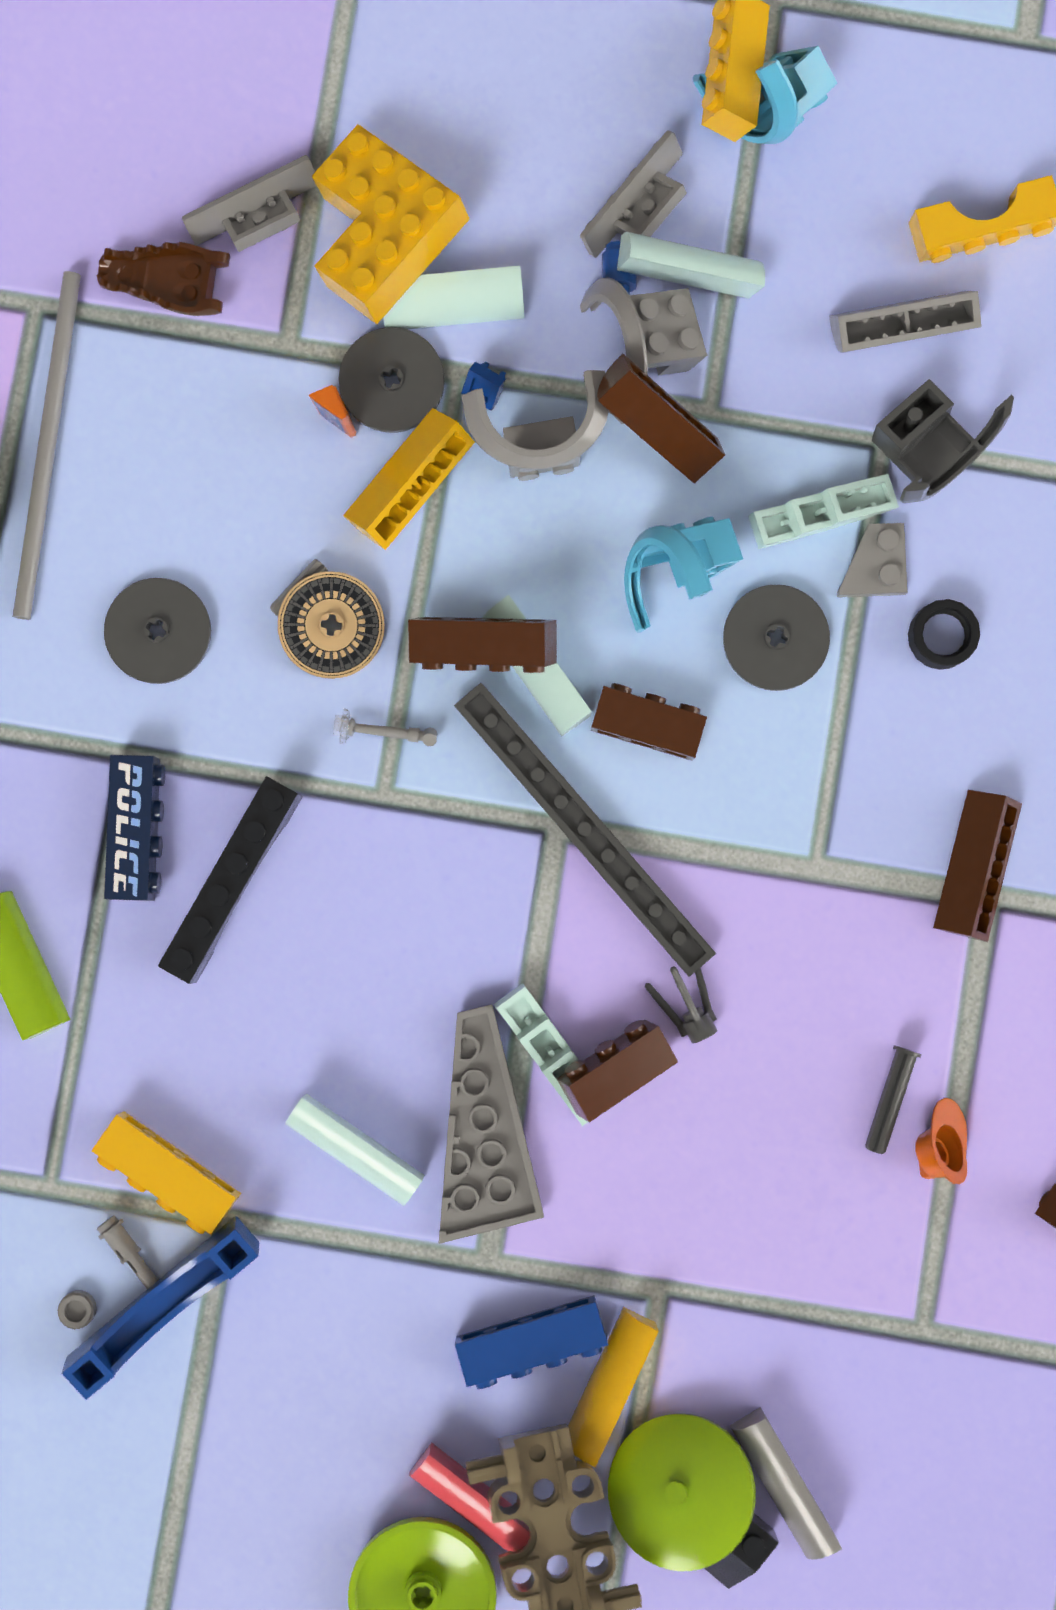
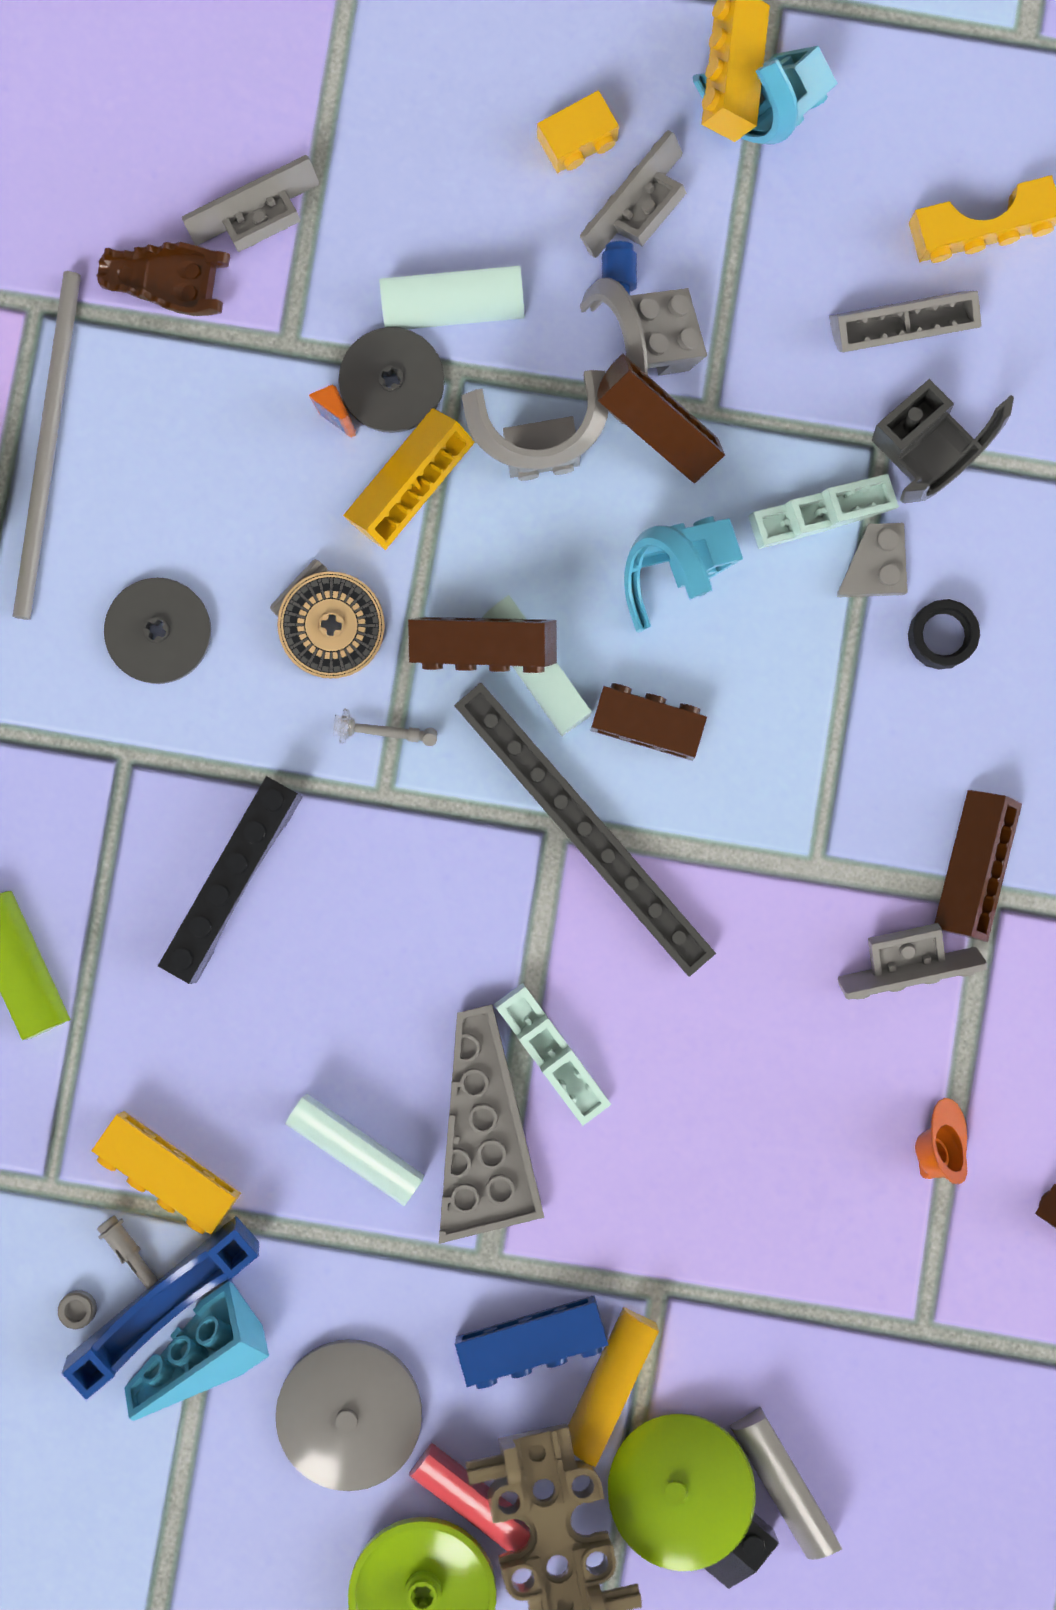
dark blue brick [104,755,165,901] -> none
yellow piece [311,124,470,325] -> none
blue tile [461,361,506,411] -> none
reddish brown brick [557,1020,678,1123] -> none
light aqua brick [617,232,765,299] -> none
dark grey plant [645,966,718,1044] -> none
dark grey piece [723,585,830,691] -> none
dark grey axle [865,1045,922,1154] -> none
none -> medium azure wedge [124,1281,269,1421]
none -> light grey dish [275,1339,422,1491]
none -> yellow brick [537,90,619,173]
none -> light grey bracket [838,923,987,1000]

